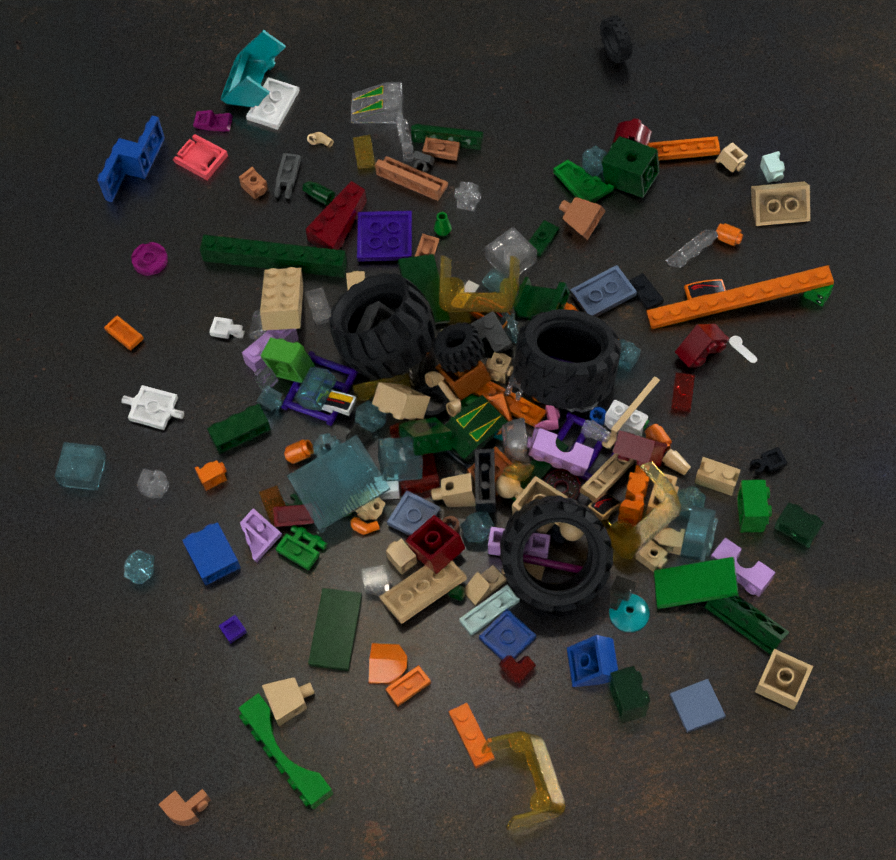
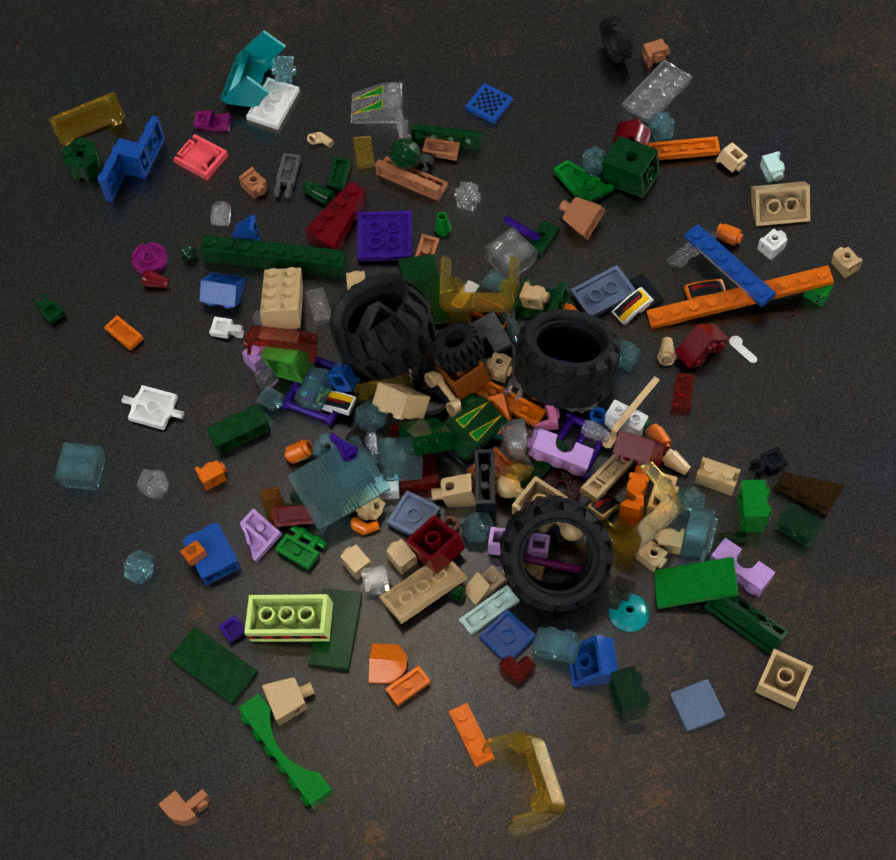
none -> dark green plate [33,293,66,325]
none -> clear yellow windscreen [48,91,126,146]
none -> dark green brick [62,137,102,180]
none -> dark red cone [142,270,170,289]
none -> dark green tile [169,626,258,705]
none -> clear green plate [180,245,197,261]
none -> orange slope [180,540,208,567]
none -> slope [199,272,247,309]
none -> clear plate [211,200,231,227]
none -> blue slope [232,215,260,241]
none -> clear red panel [244,325,319,363]
none -> yellowish green brick [244,594,333,642]
none -> clear light blue brick [272,56,297,83]
none -> dark green plate [326,157,352,191]
none -> blue brick [327,361,360,392]
none -> dark purple cone [329,433,358,462]
none -> tan brick [340,544,372,580]
none -> clear plate [365,431,379,466]
none -> dark green piece [389,138,421,170]
none -> blue tile [465,83,513,125]
none -> dark purple tile [503,216,540,241]
none -> tan brick [519,282,550,310]
none -> clear light blue brick [531,626,582,664]
none -> slope [612,287,654,325]
none -> clear plate [622,59,692,124]
none -> nougat brick [642,39,670,68]
none -> clear light blue brick [648,111,675,142]
none -> tan cone [657,337,676,366]
none -> blue plate [684,224,776,307]
none -> dark green piece [719,532,748,544]
none -> white brick [757,229,788,260]
none -> dark brown wing [773,472,845,518]
none -> tan brick [831,246,863,278]

